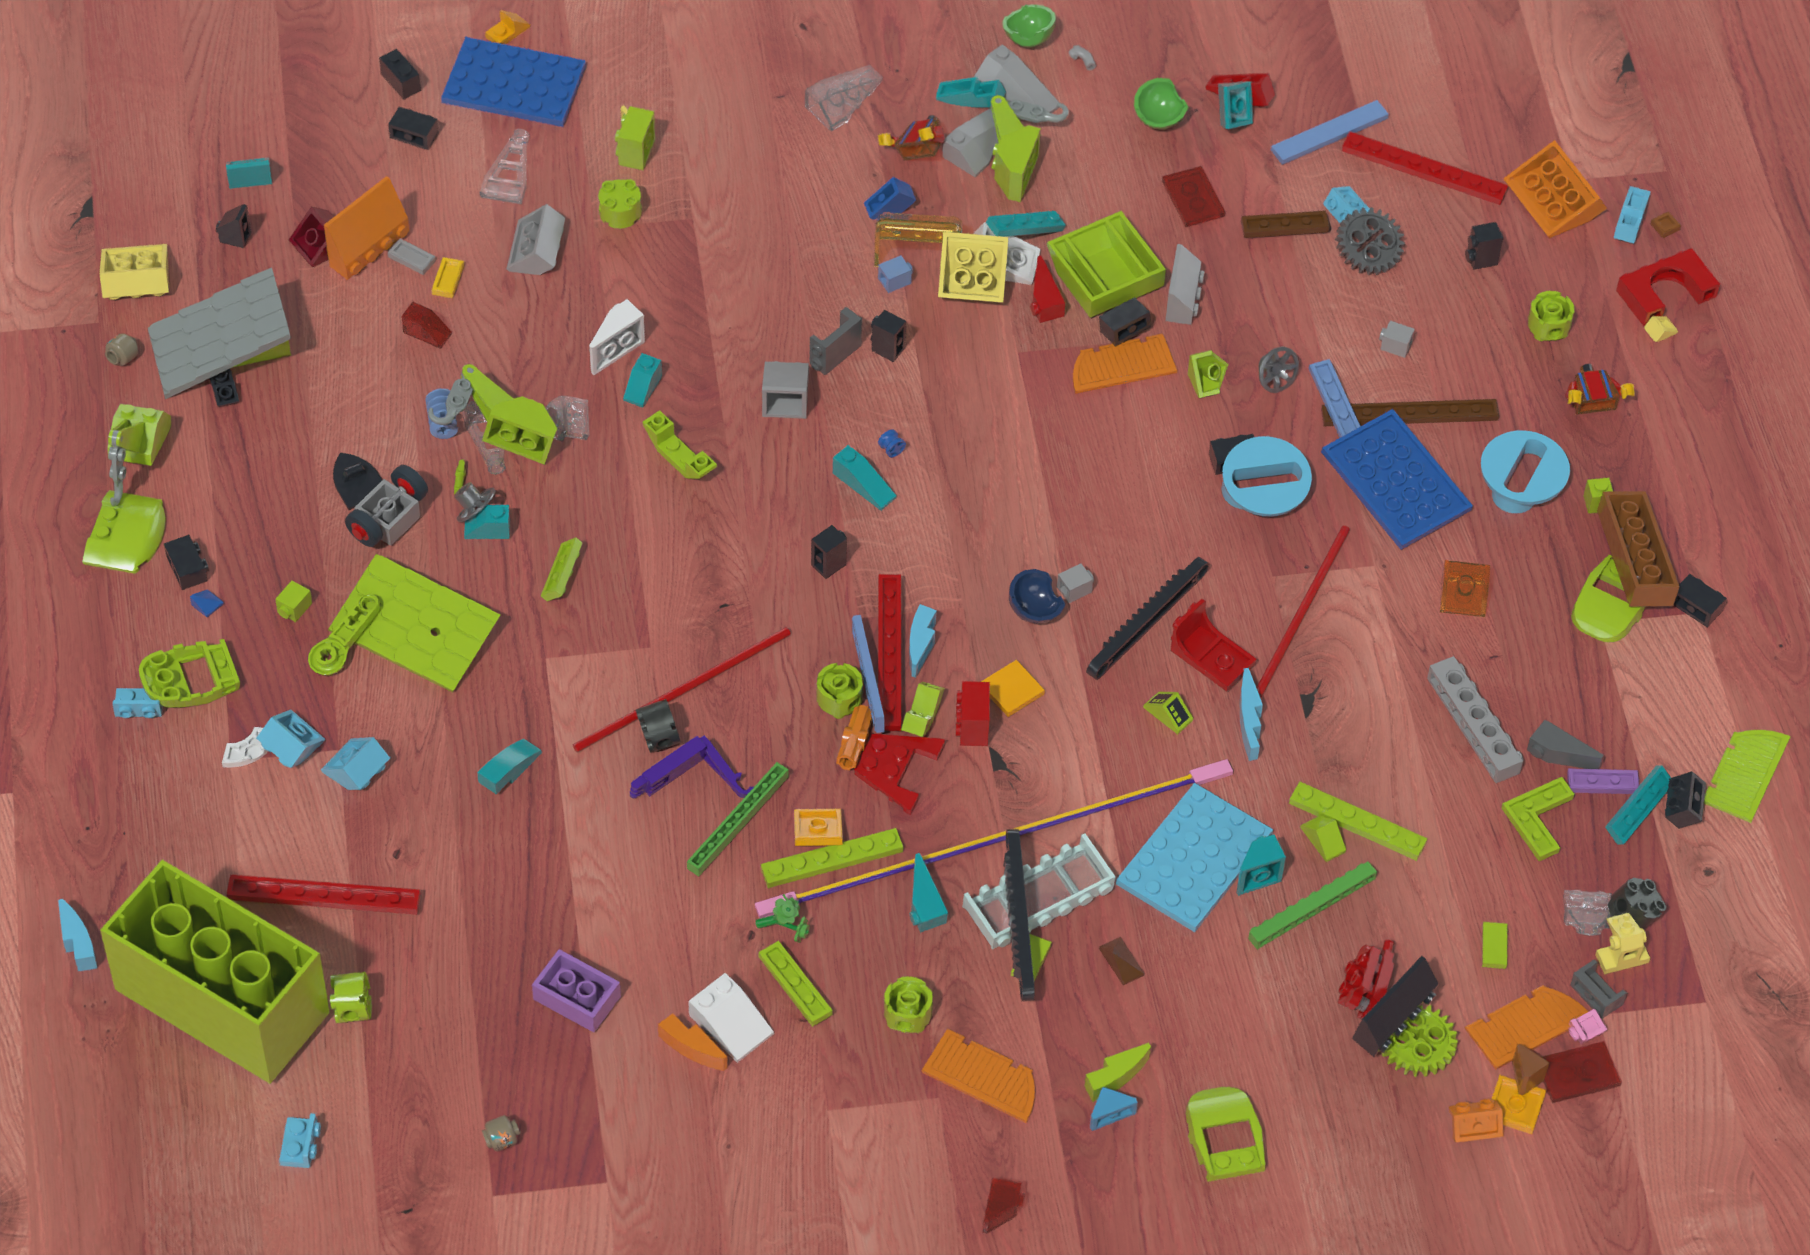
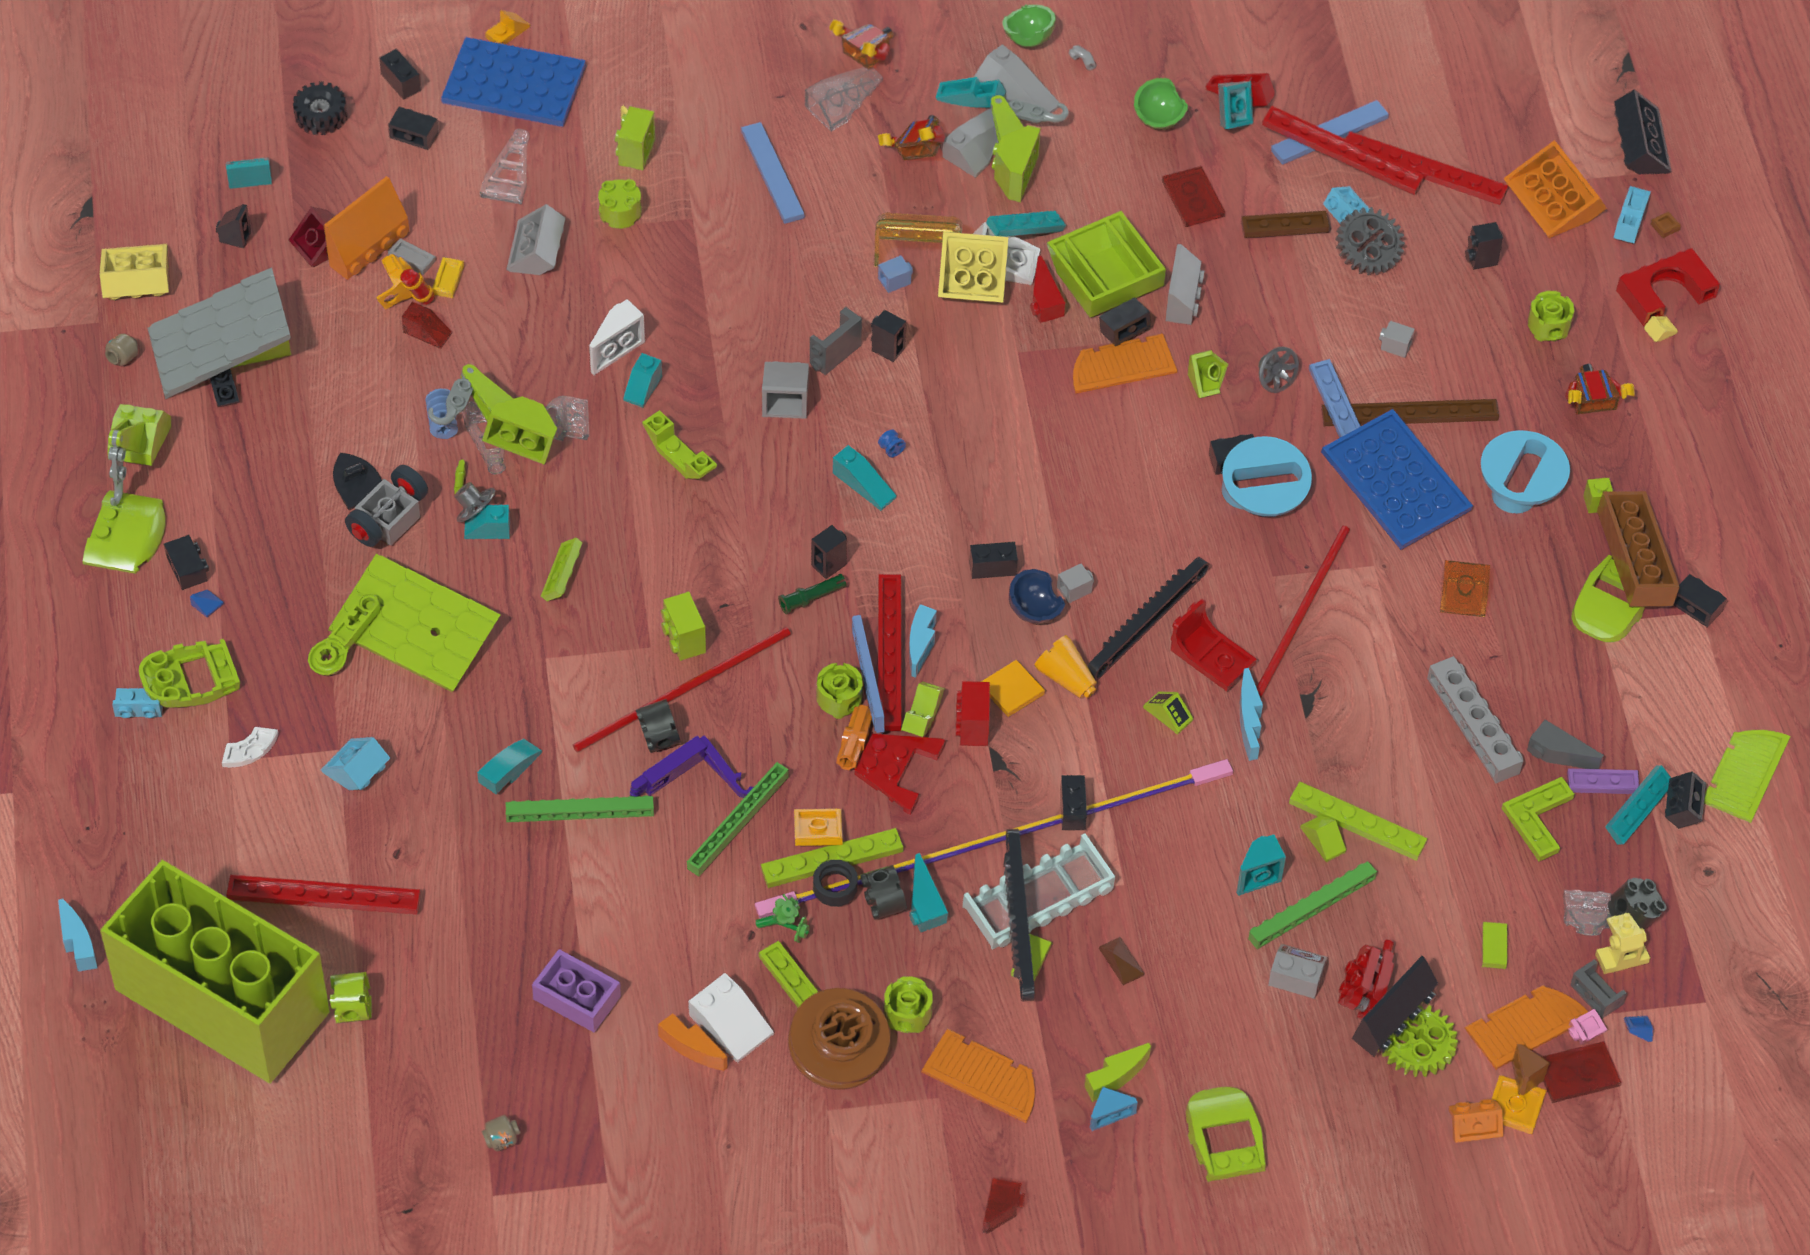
medium azure slope [256,710,325,768] -> none
lime brick [275,581,312,622] -> none
medium azure bracket [279,1113,321,1168] -> none
blue slope [864,177,916,220] -> none
medium azure plate [1116,783,1273,932] -> none
none -> black bush [293,82,348,135]
none -> light orange piece [376,254,435,309]
none -> bright green piece [506,795,654,822]
none -> lime brick [661,592,706,661]
none -> medium blue tile [741,122,804,224]
none -> dark green pin [778,574,846,615]
none -> dark orange wheel [788,988,890,1090]
none -> black tyre [813,860,858,907]
none -> torso [829,20,894,69]
none -> pearl dark grey brick [860,865,907,920]
none -> black brick [969,541,1018,579]
none -> light orange cone [1034,635,1097,699]
none -> black brick [1060,775,1087,830]
none -> red plate [1262,106,1424,195]
none -> light grey slope [1268,944,1327,999]
none -> black slope [1614,89,1672,175]
none -> blue slope [1624,1016,1653,1042]

